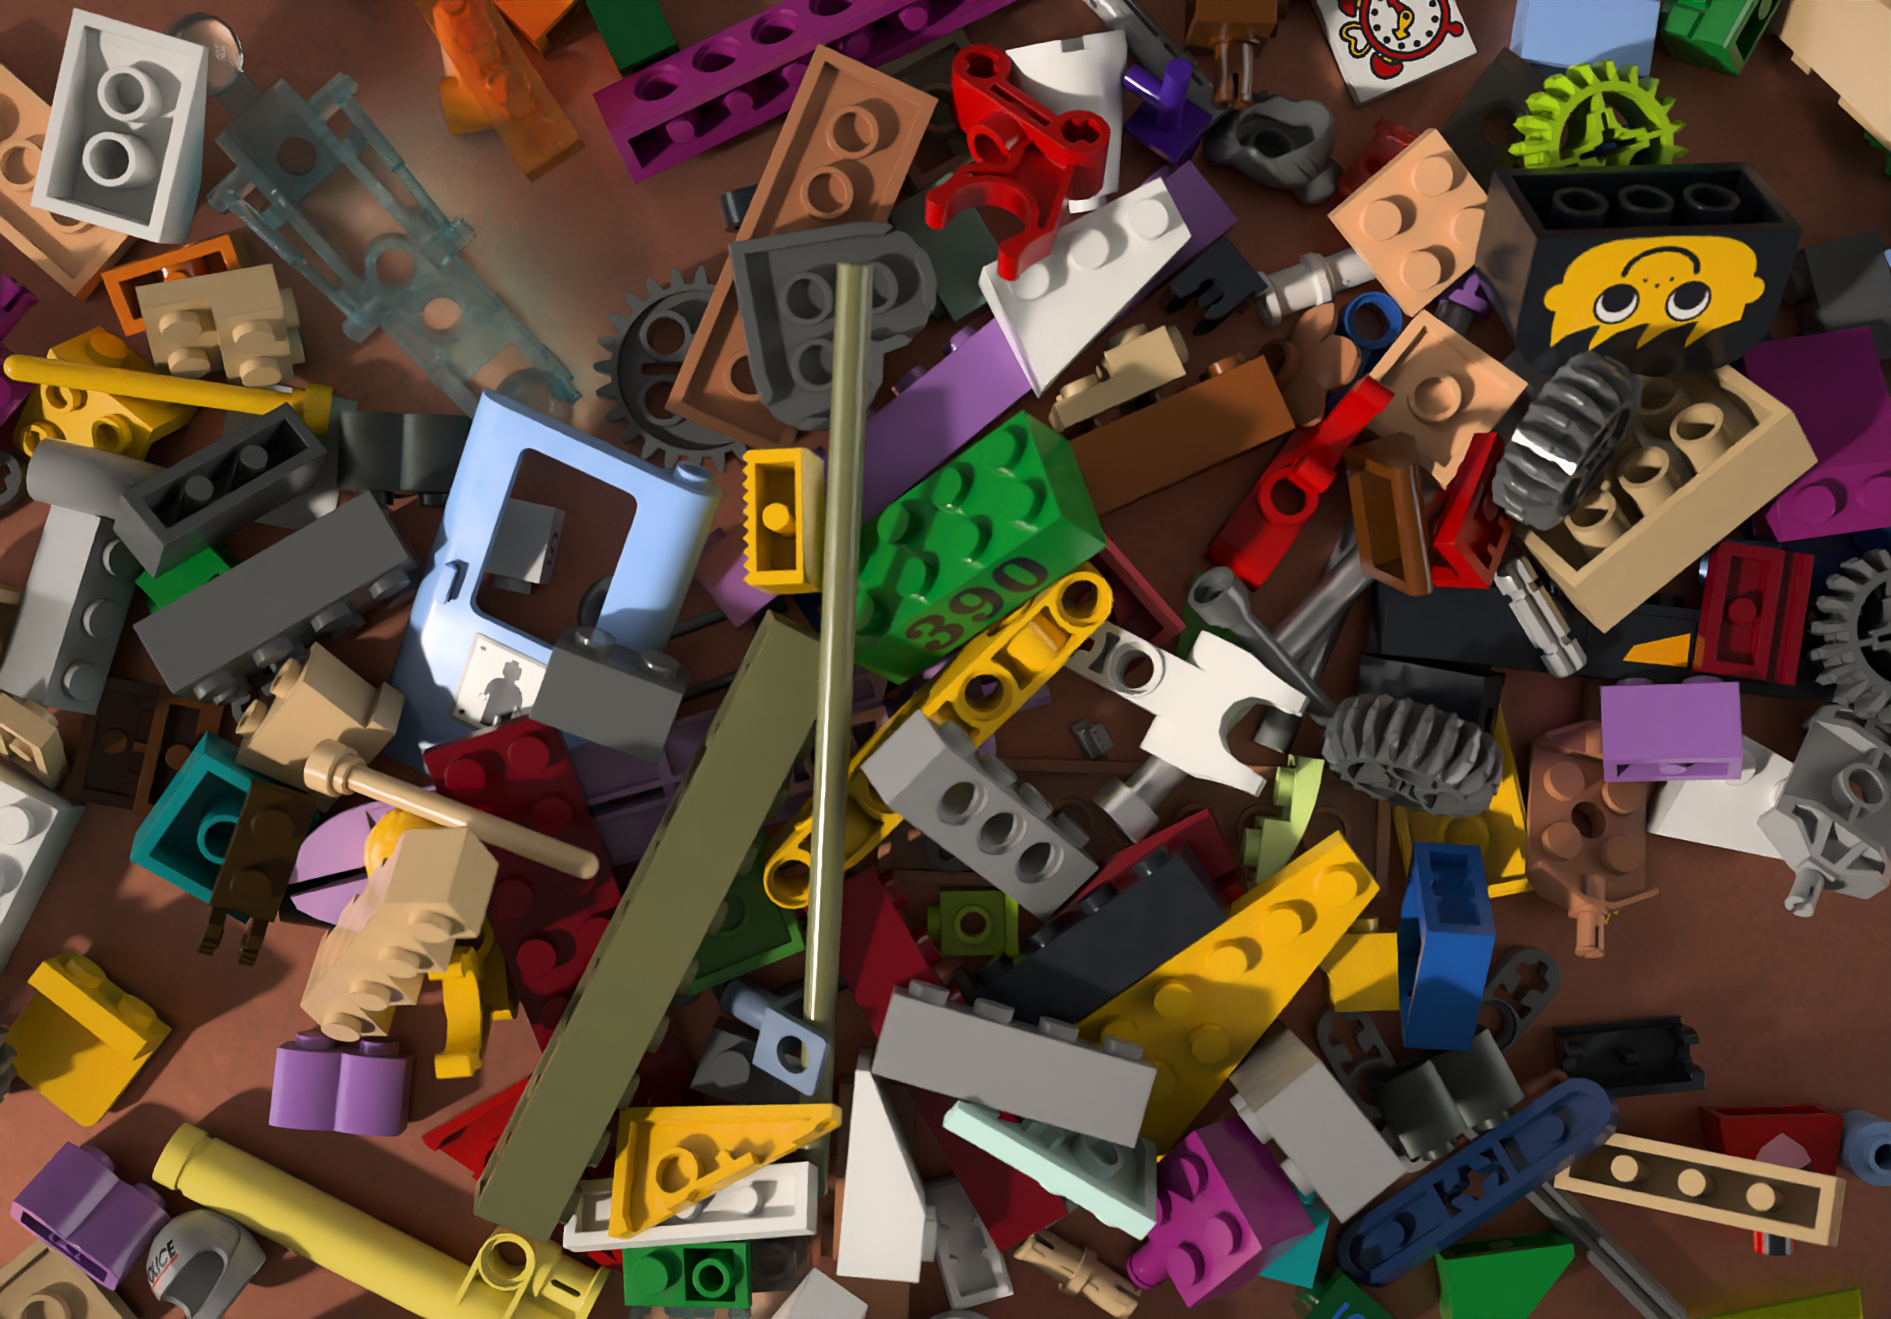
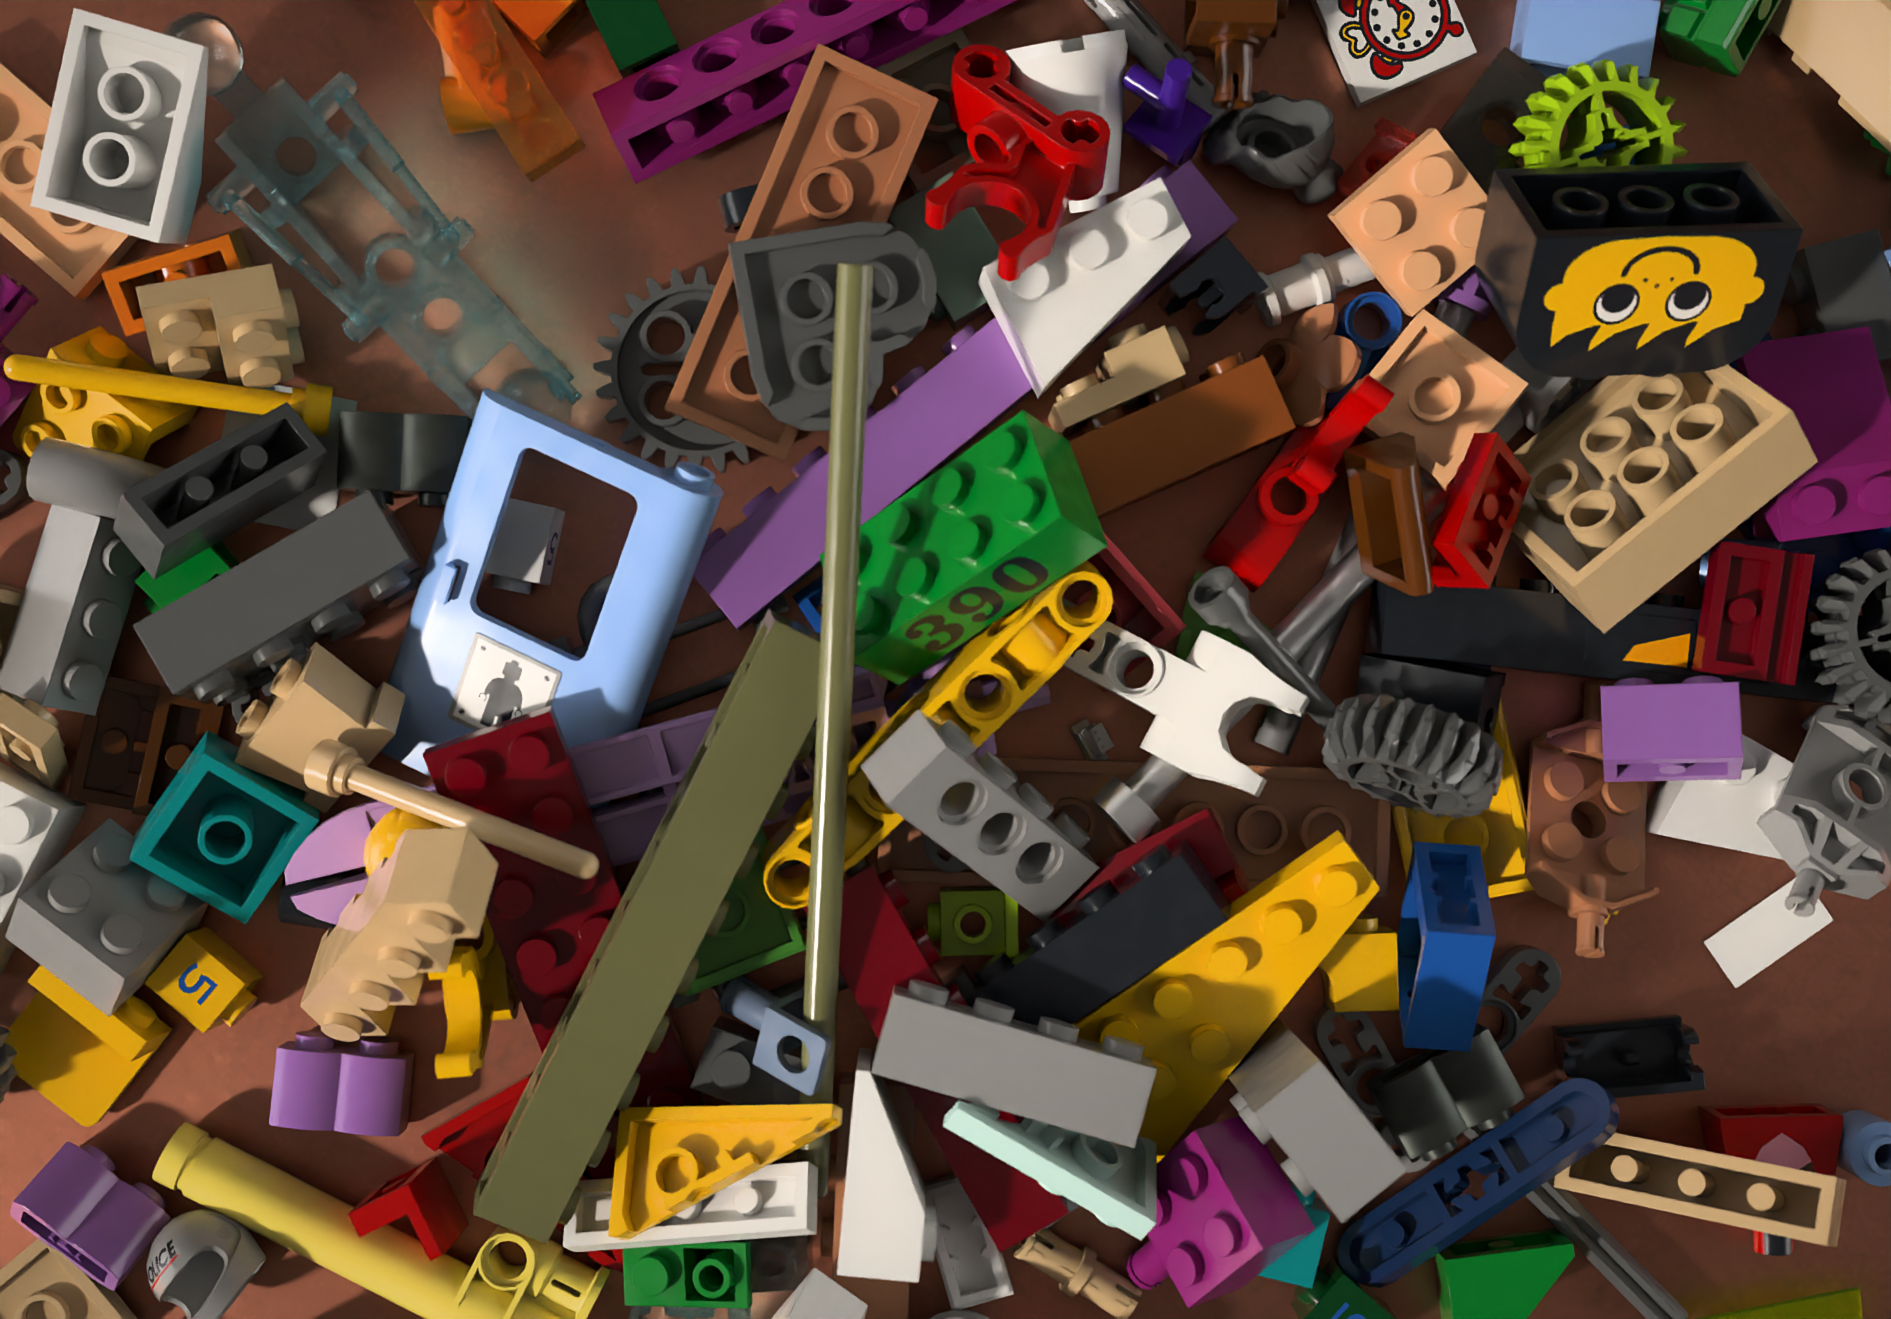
dark brown hinge [197,778,317,967] -> none
dark grey brick [529,625,692,765] -> none
yellow brick [742,448,825,595] -> none
yellowish green slope [1240,754,1324,884] -> none
dark grey gear [1492,350,1642,531] -> none
light grey axle [1494,556,1587,678] -> none
none -> light grey brick [5,818,208,1017]
none -> yellow brick [145,927,264,1033]
none -> red panel [348,1157,468,1261]
none -> white sticker [1704,878,1834,988]

